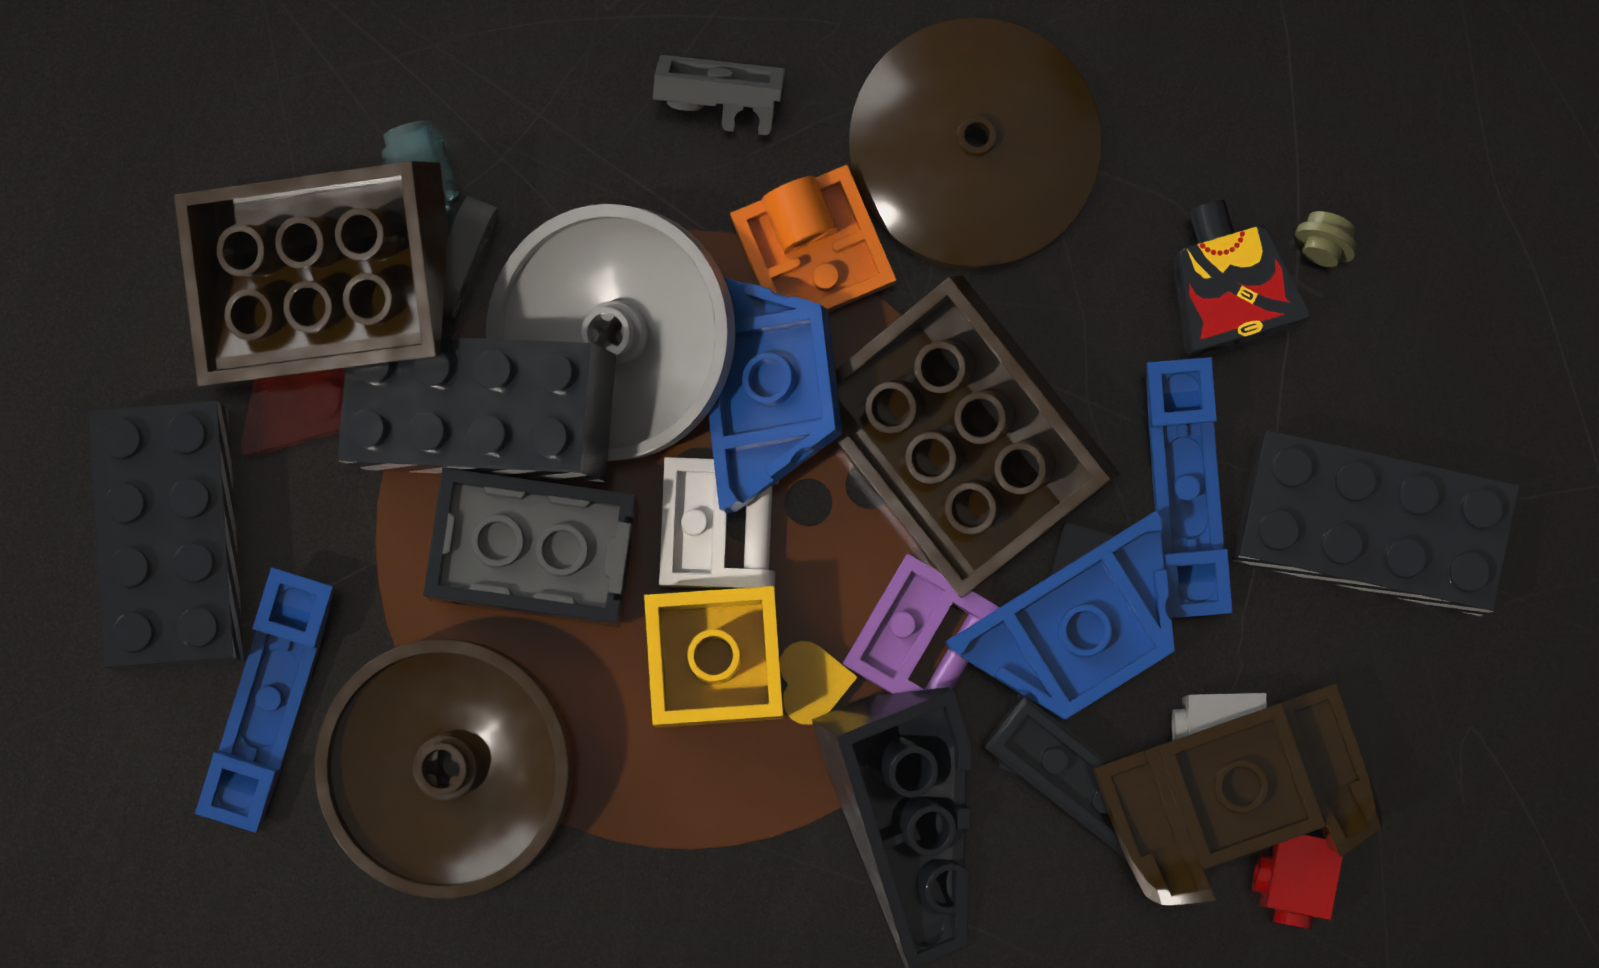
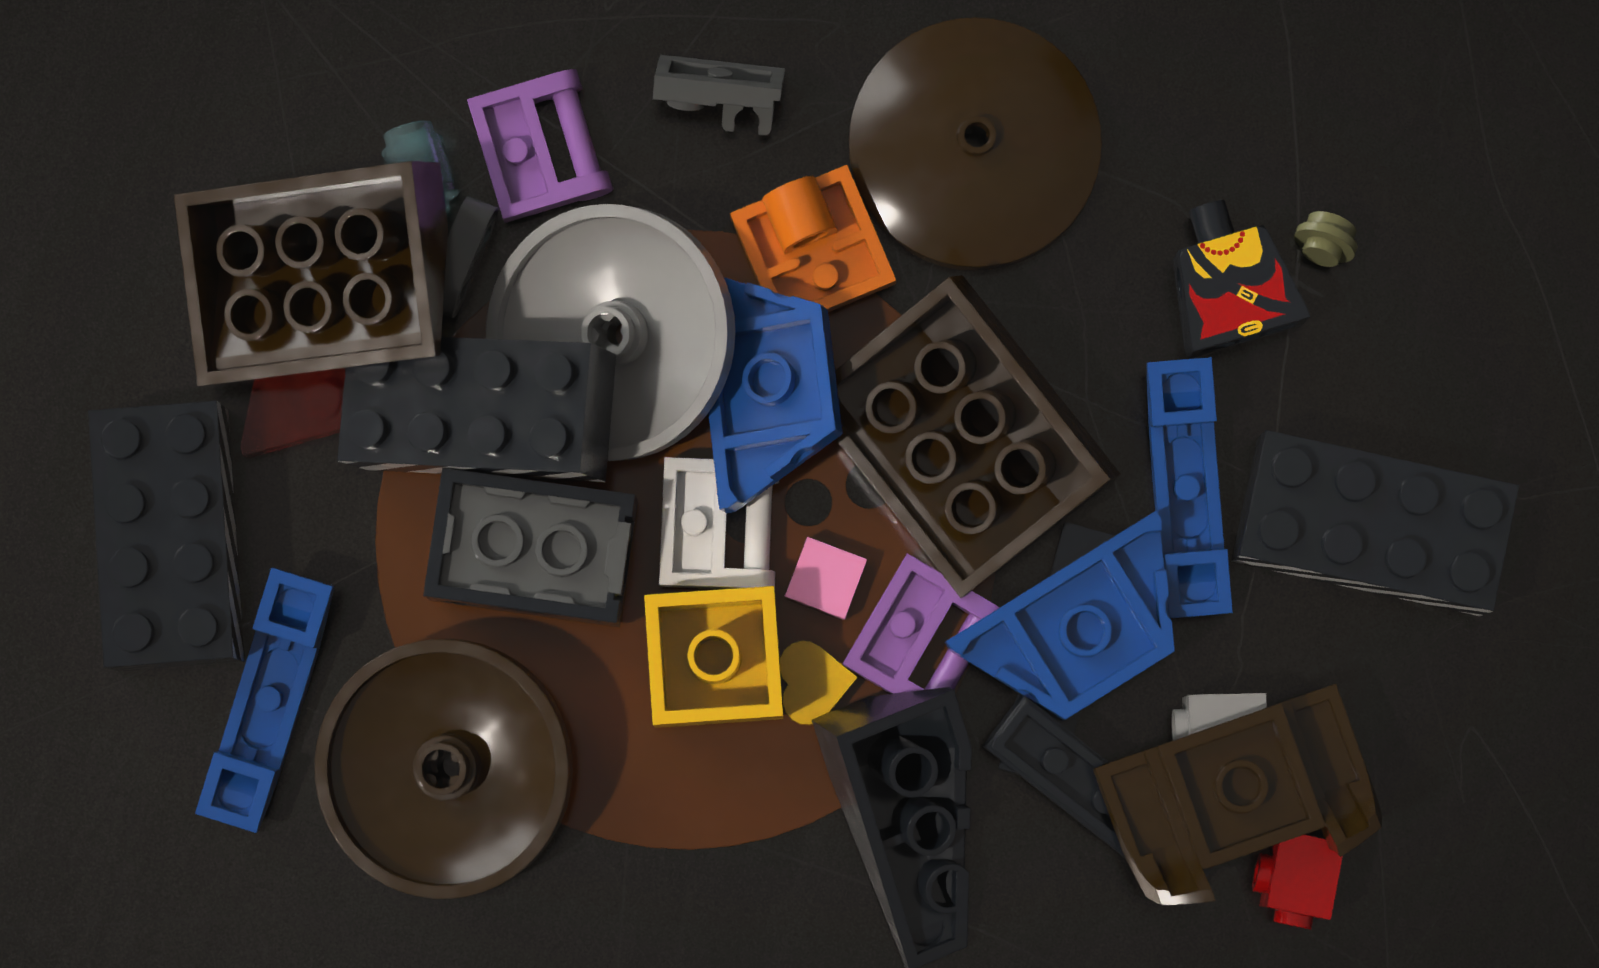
none -> medium lavender plate [467,69,613,223]
none -> bright pink tile [785,537,867,620]

